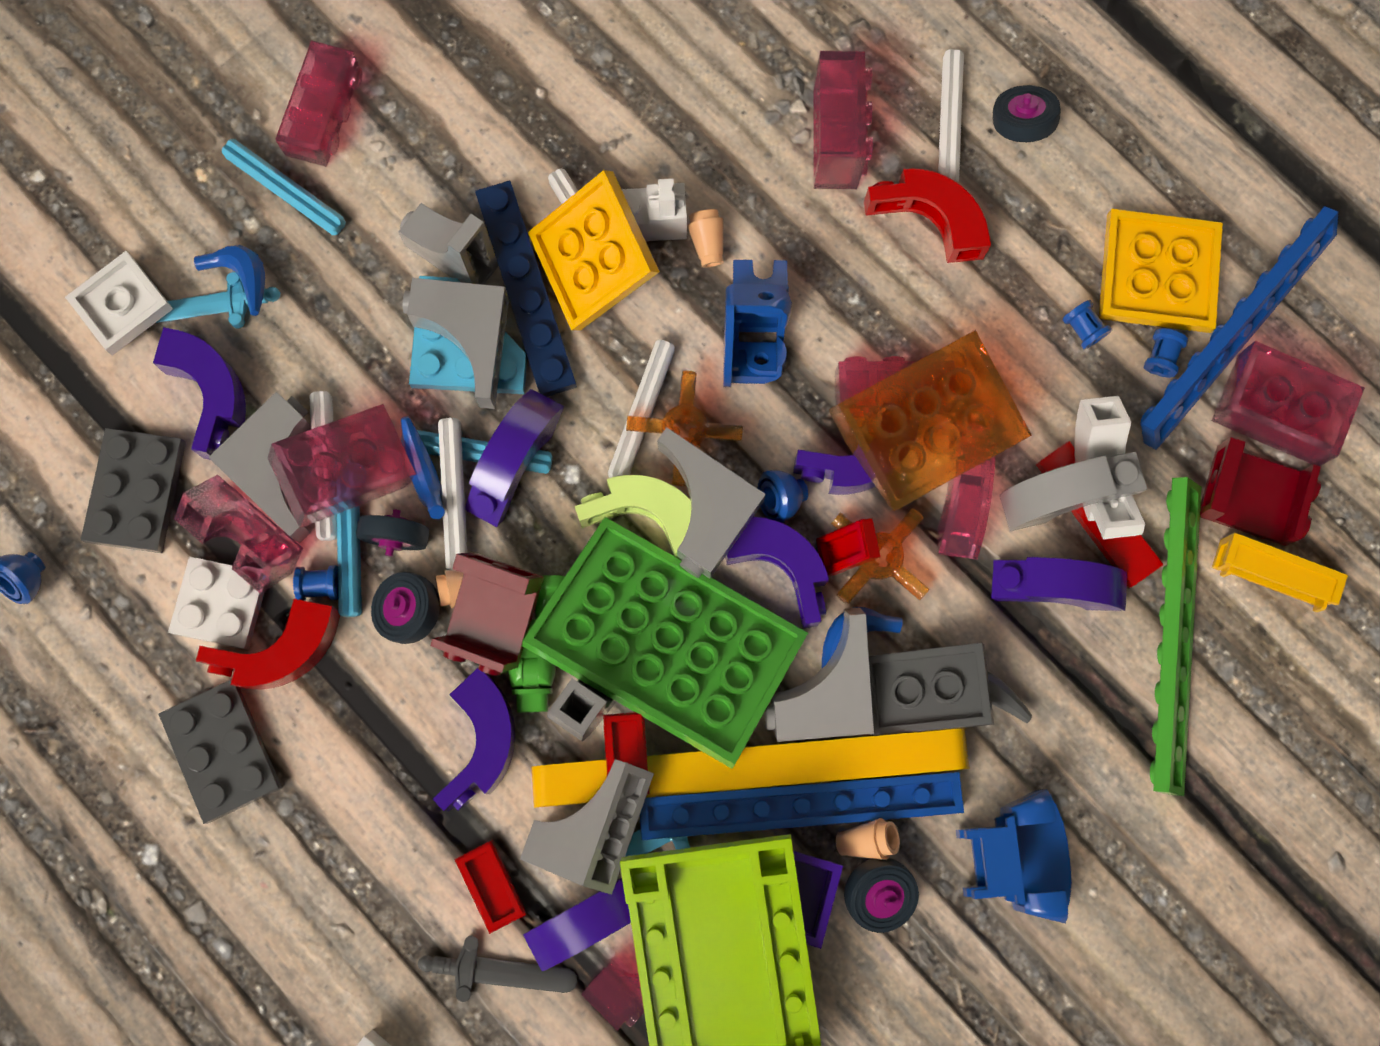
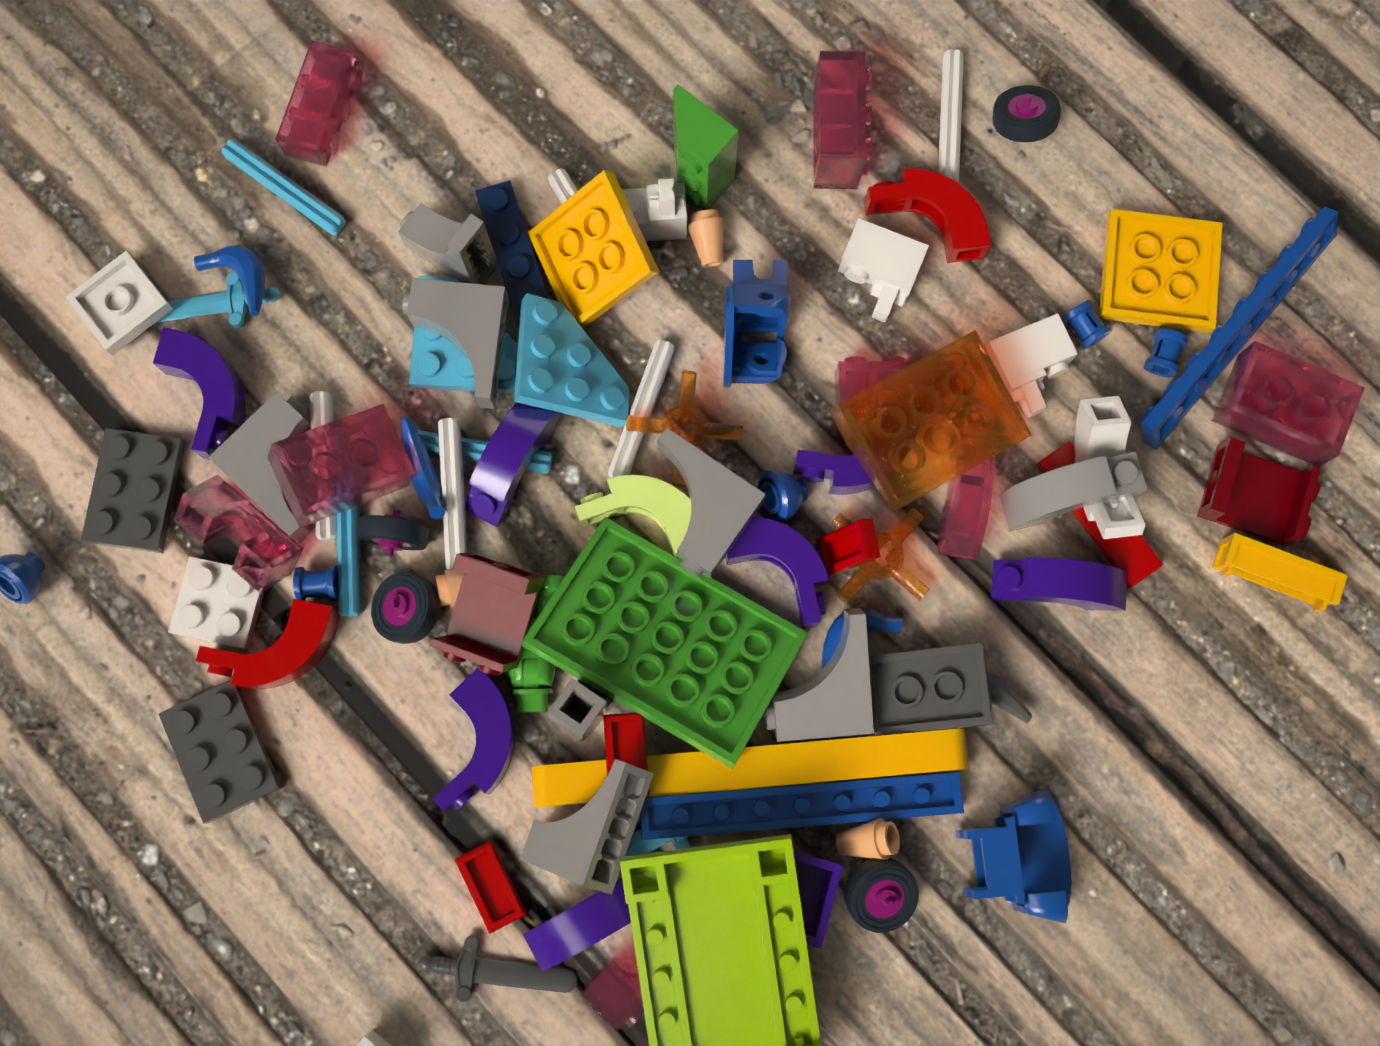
bright green plate [1150,477,1202,796] -> none
none -> medium azure plate [514,293,629,427]
none -> bright green slope [673,84,739,210]
none -> white hinge [838,218,929,322]
none -> hinge [981,313,1078,419]

